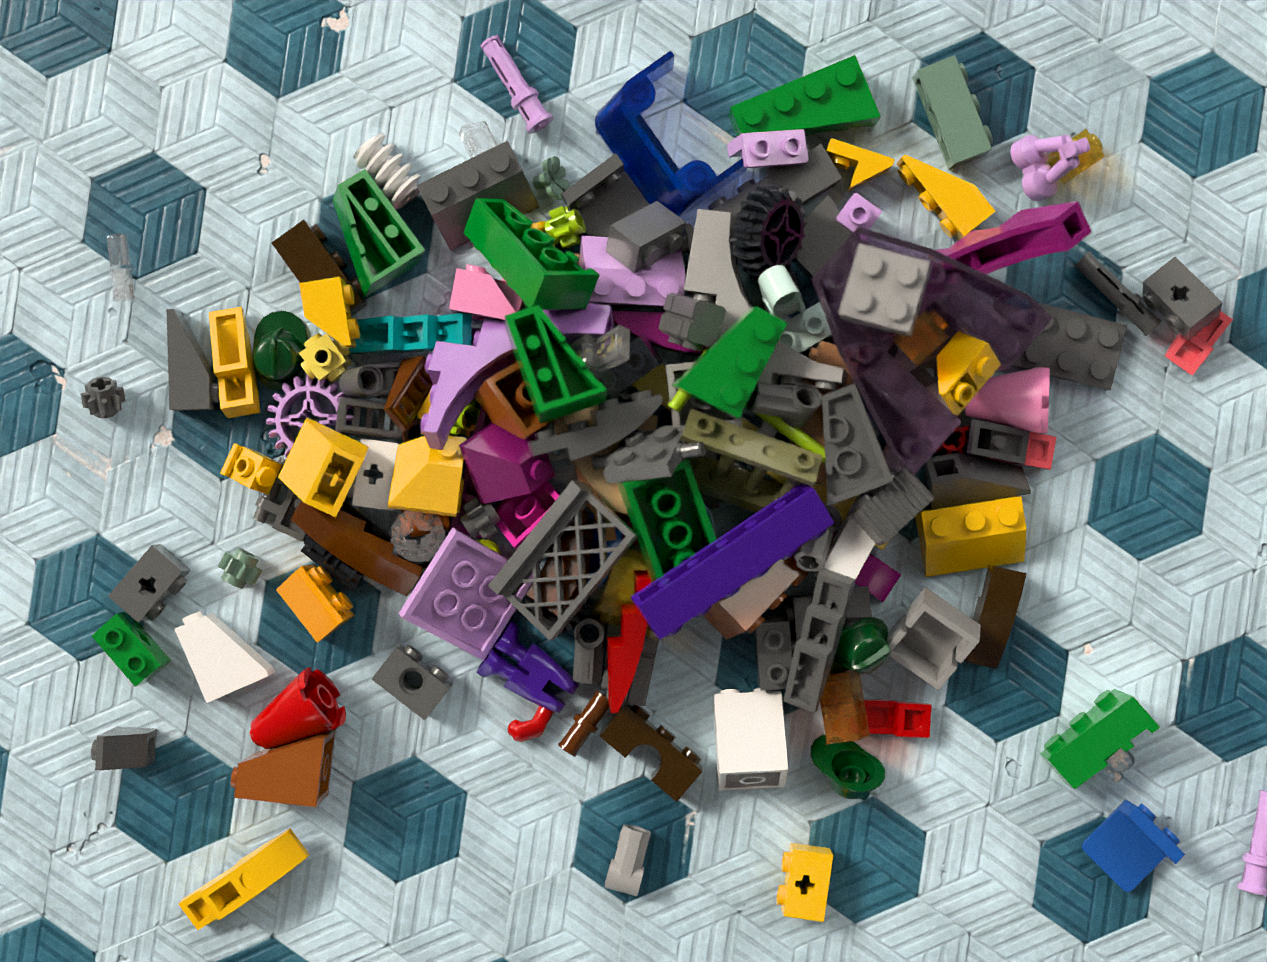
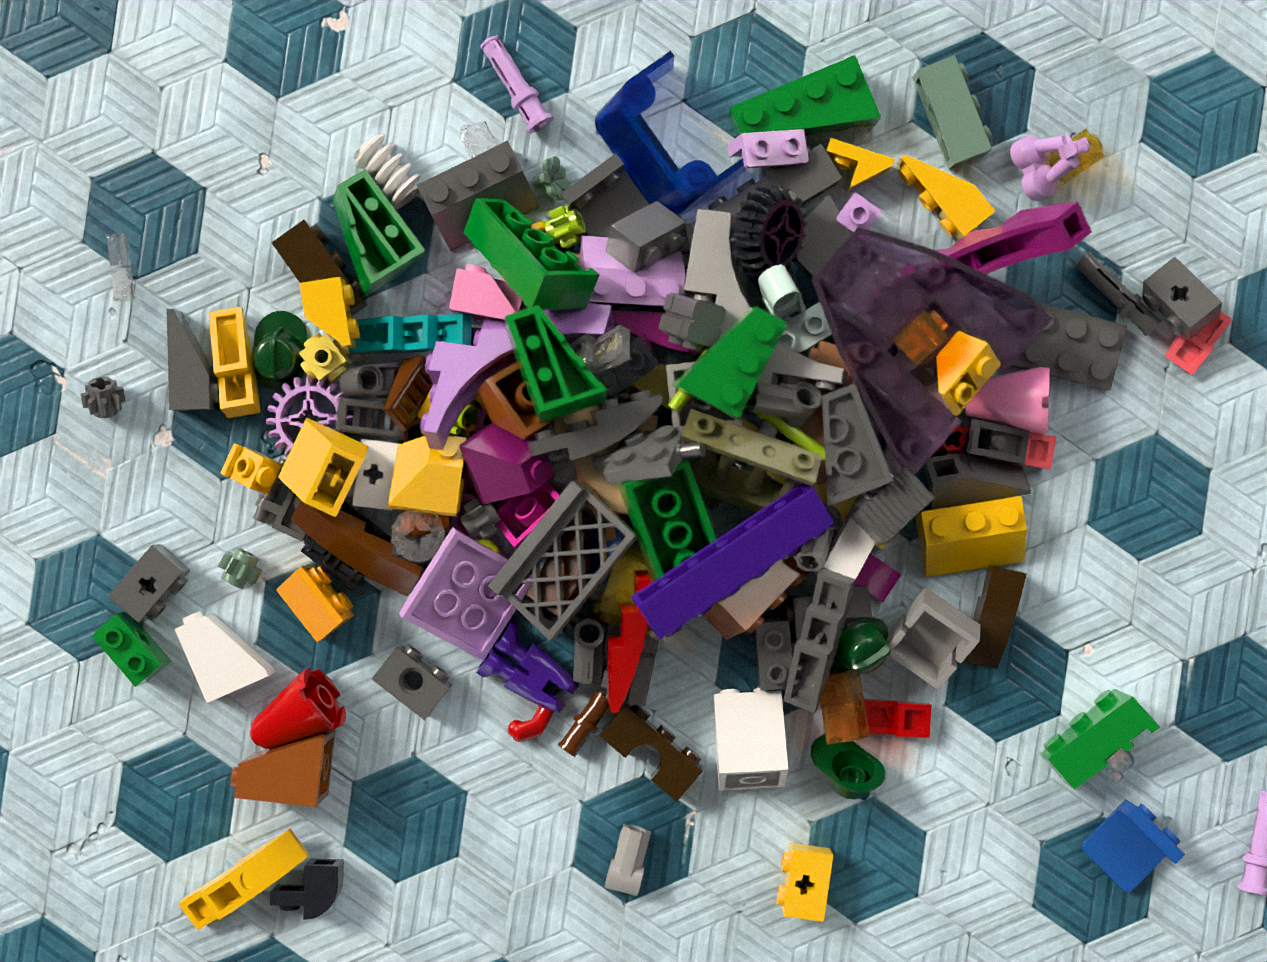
dark grey slope [91,726,157,771] -> none
light grey brick [839,244,932,337] -> none
none -> black brick [270,858,344,920]

